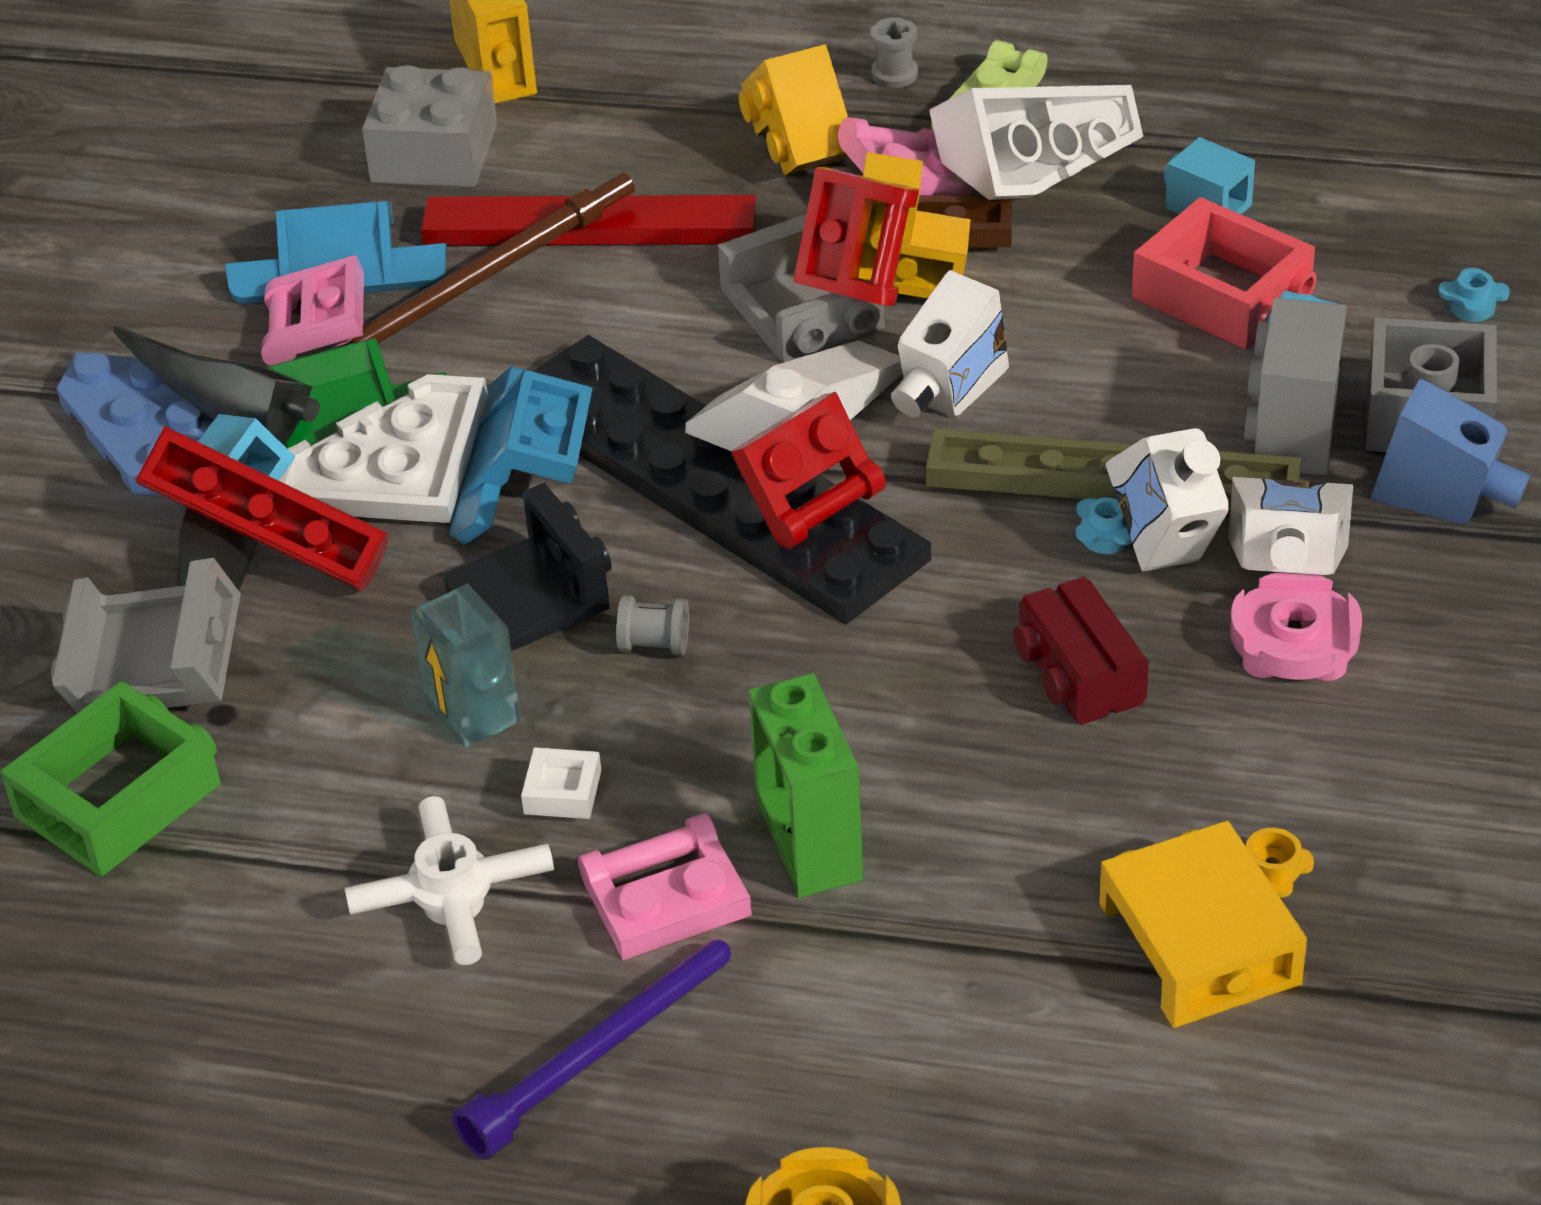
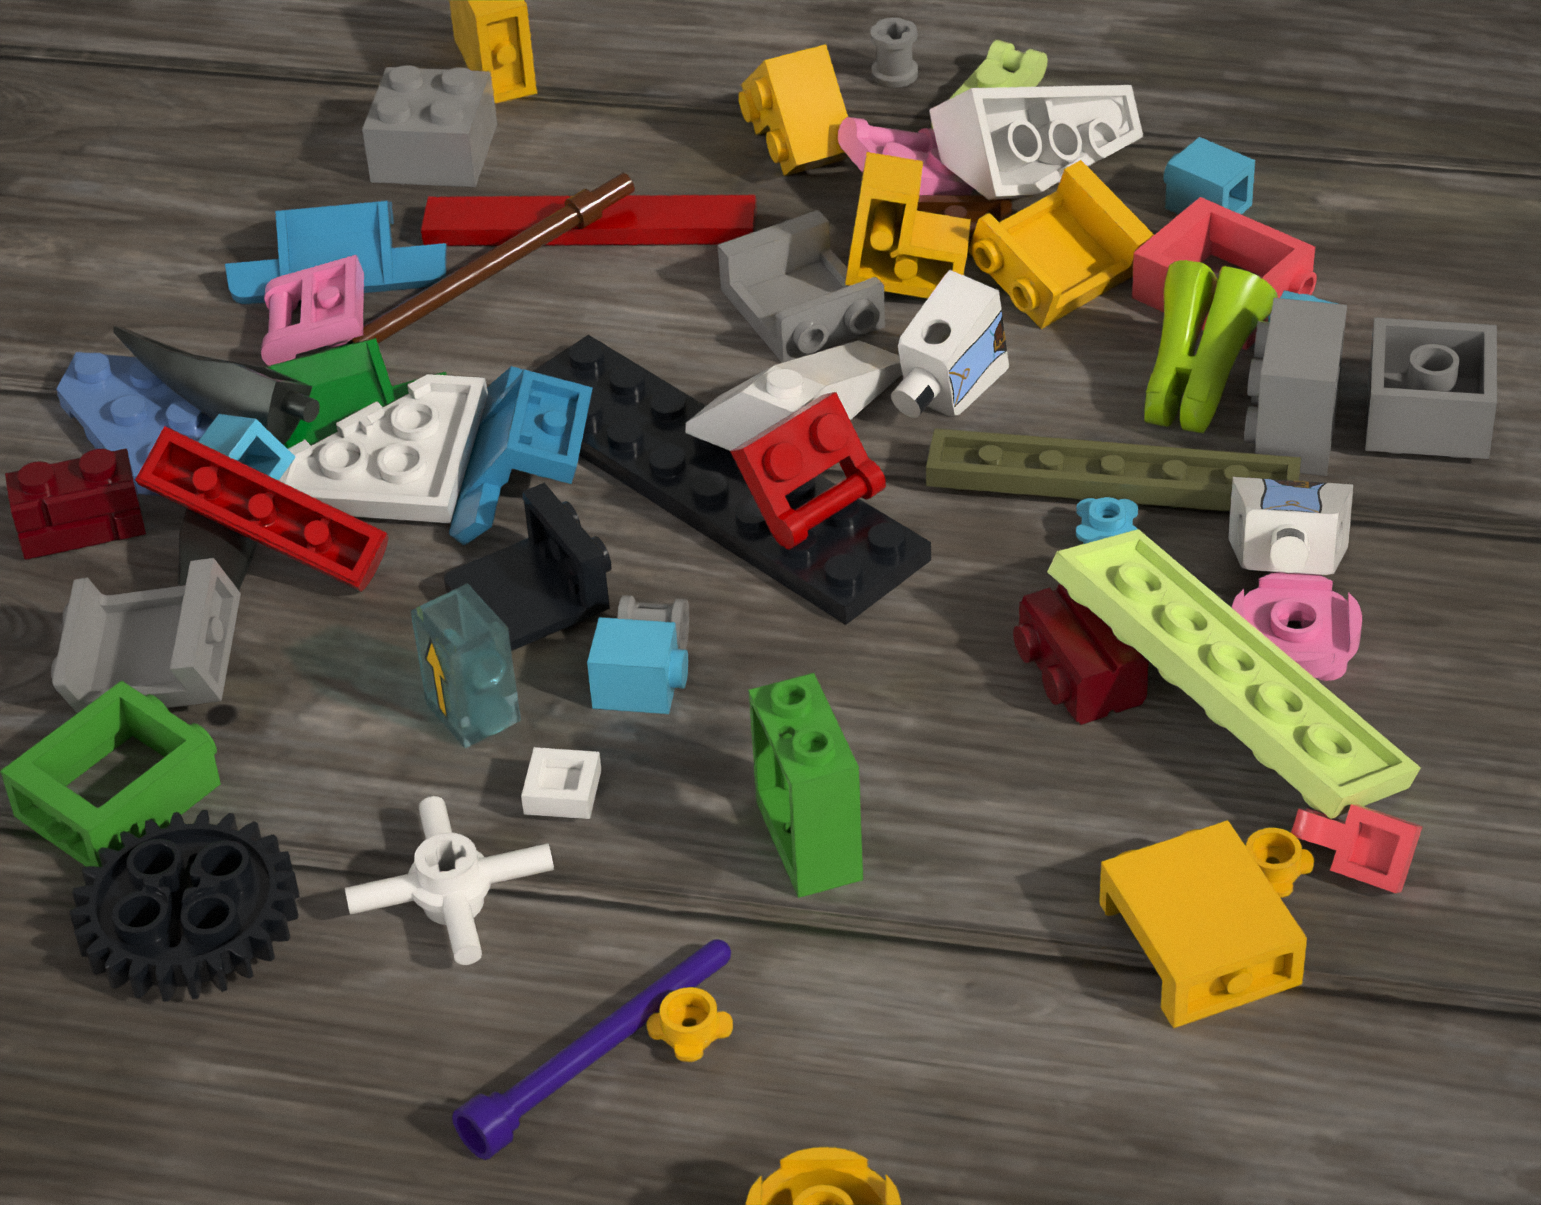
bright pink plate [577,812,752,960] -> none
red plate [793,167,919,306] -> none
white torso [1105,428,1228,572] -> none
medium blue torso [1371,378,1531,525] -> none
medium azure plate [1438,268,1510,322] -> none
none -> dark red brick [5,448,146,560]
none -> black gear [70,810,300,1002]
none -> medium azure brick [587,617,688,714]
none -> yellow plate [647,987,733,1062]
none -> yellow panel [968,160,1154,329]
none -> yellowish green plate [1047,529,1421,819]
none -> lime piece [1144,260,1278,434]
none -> coral plate [1291,804,1423,893]

